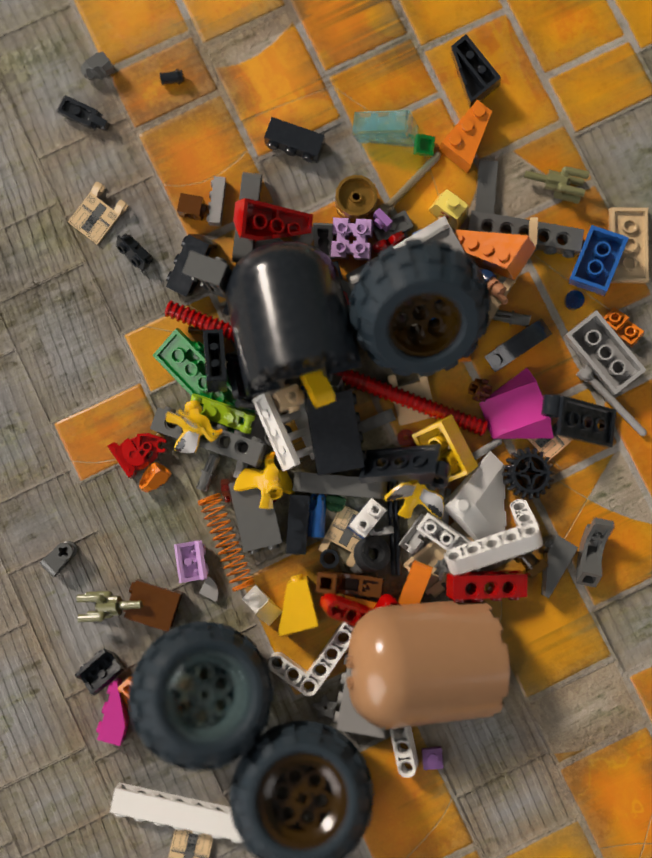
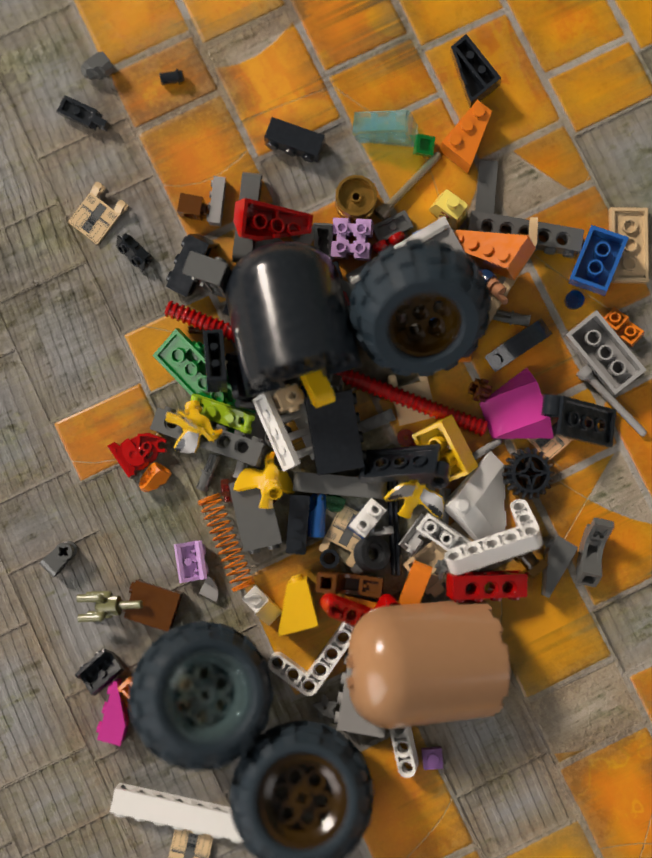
medium lavender plate [373,208,393,232] -> none
olive plant [524,166,590,204] -> none

